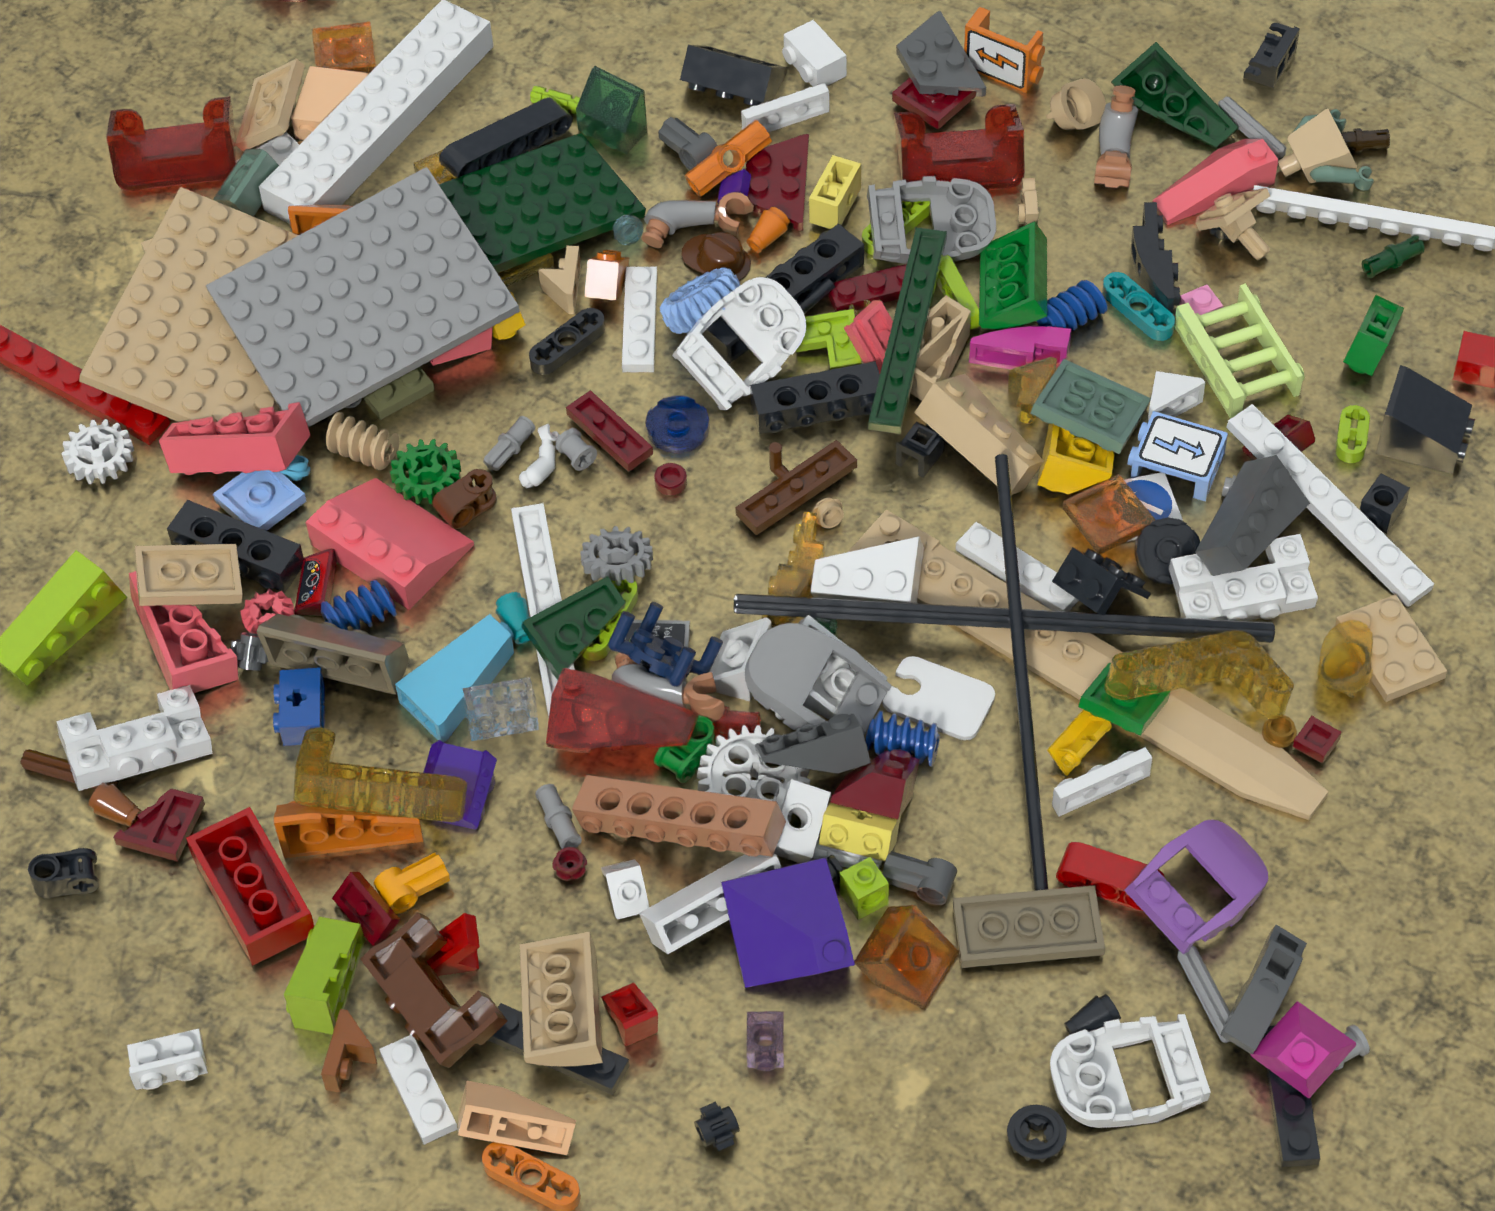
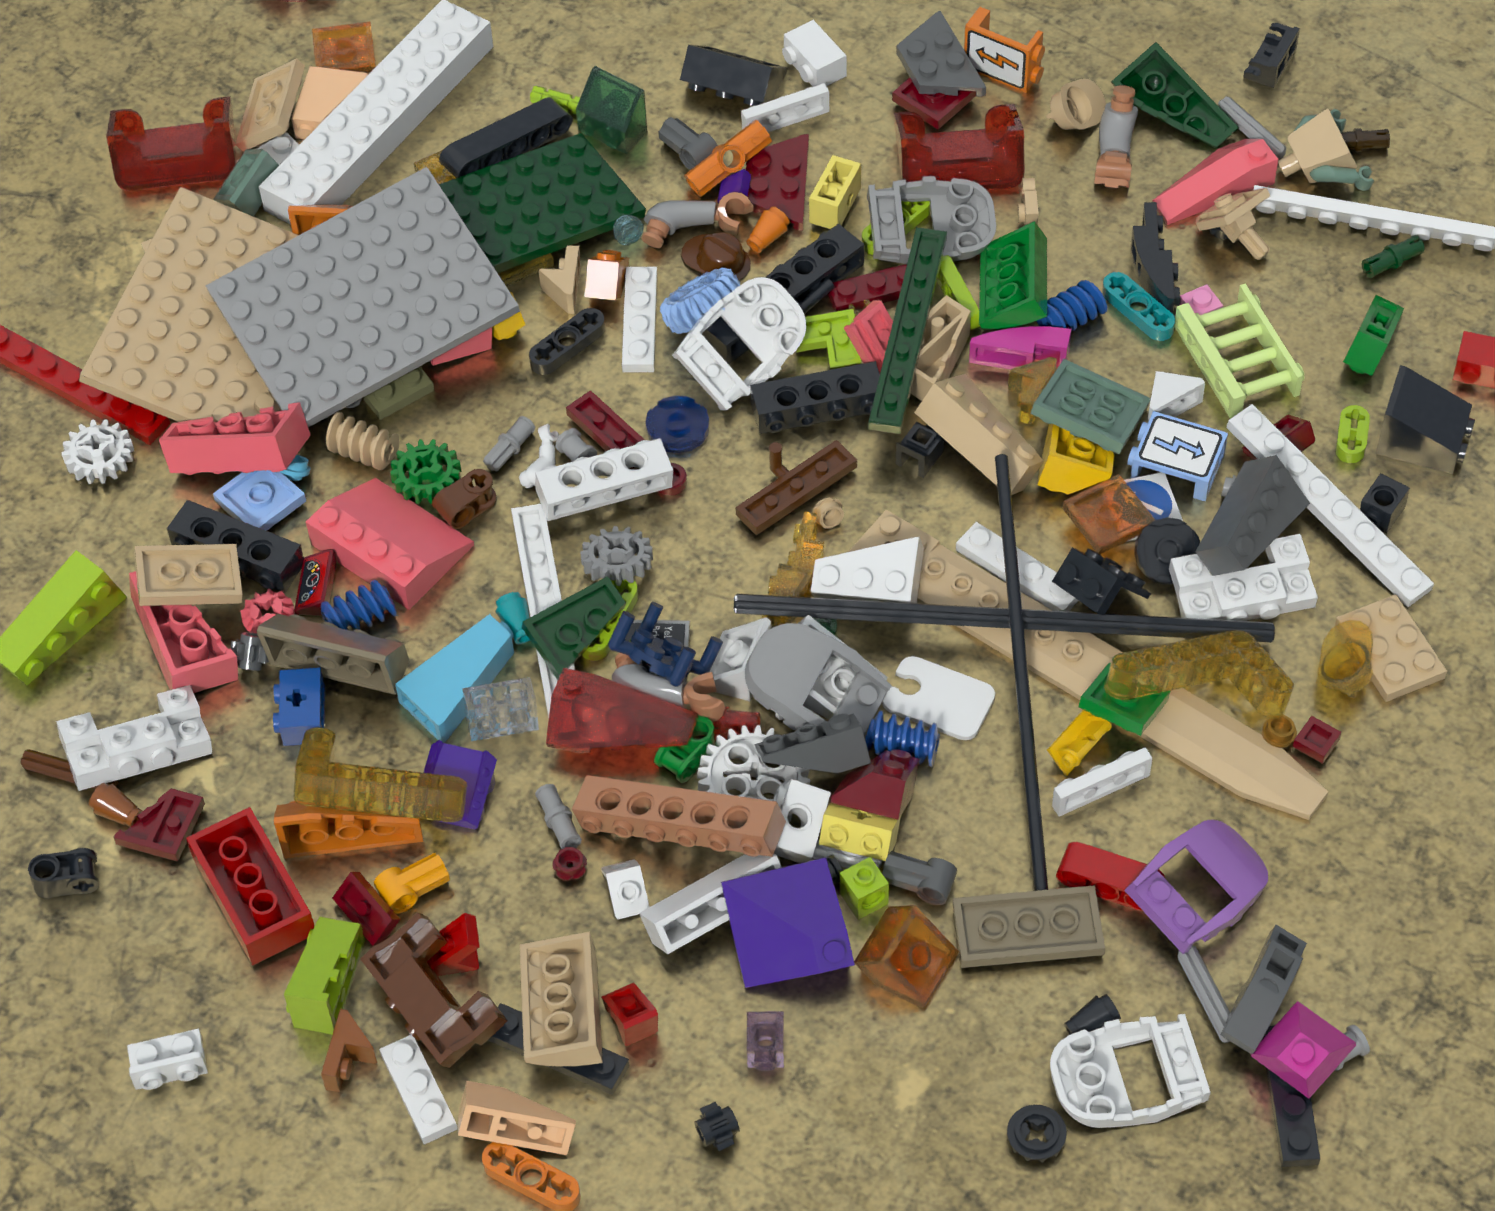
none -> white brick [535,438,673,521]

